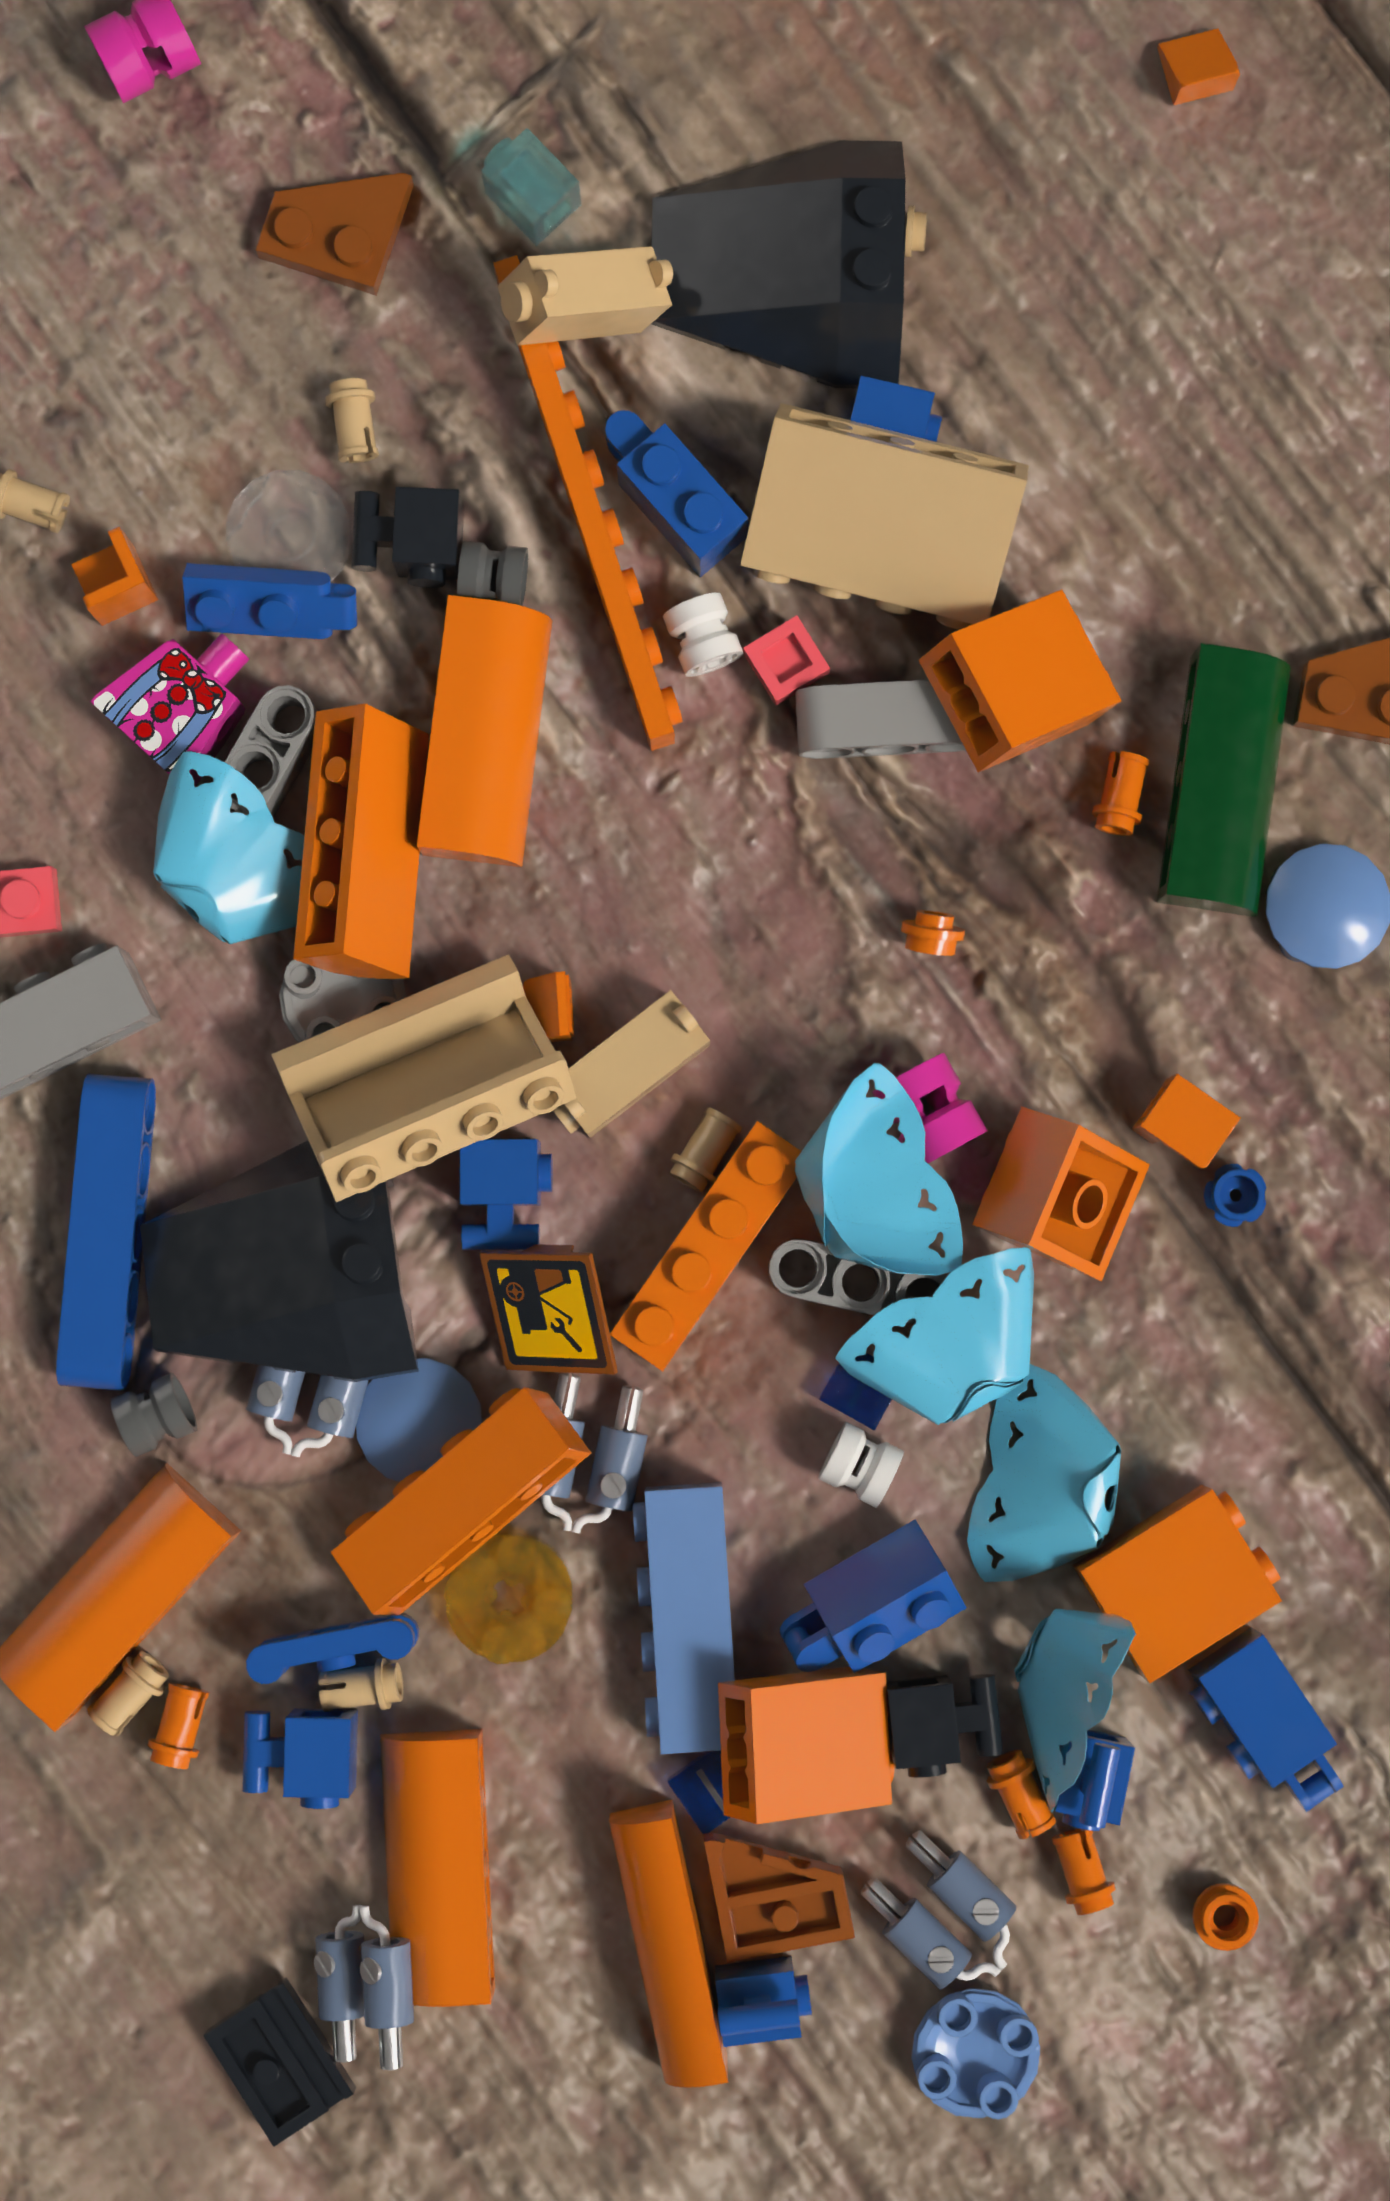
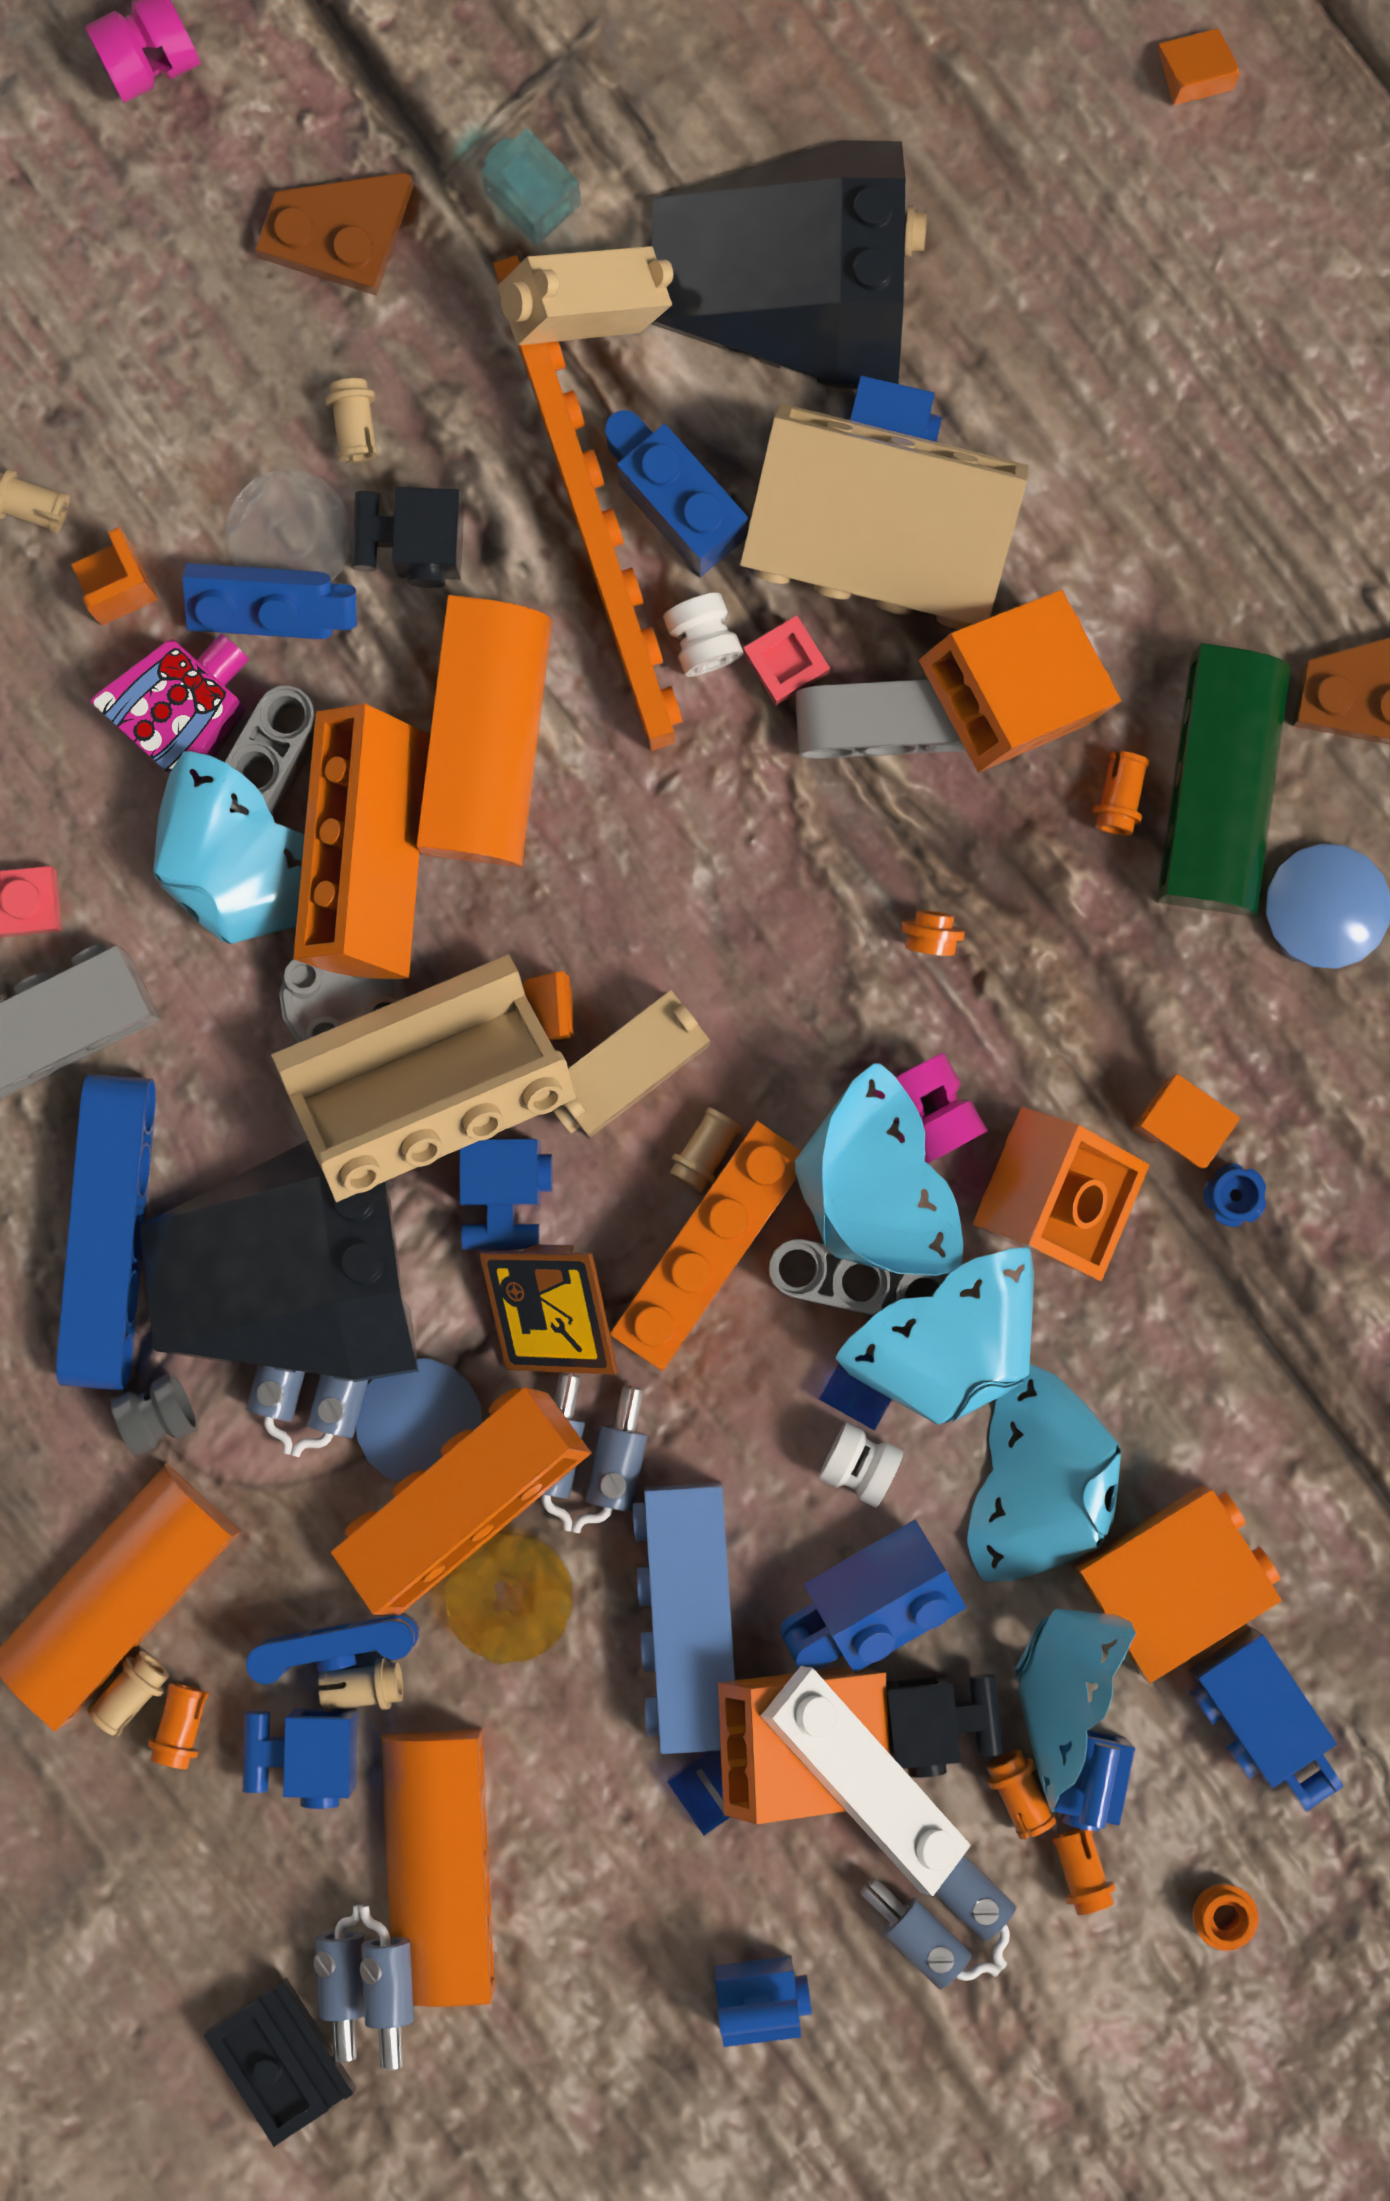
dark grey wheel [457,540,528,606] -> none
orange brick [609,1799,728,2088] -> none
dark orange wing [703,1832,855,1963] -> none
medium blue dish [911,1988,1040,2120] -> none
none -> white plate [761,1666,971,1896]

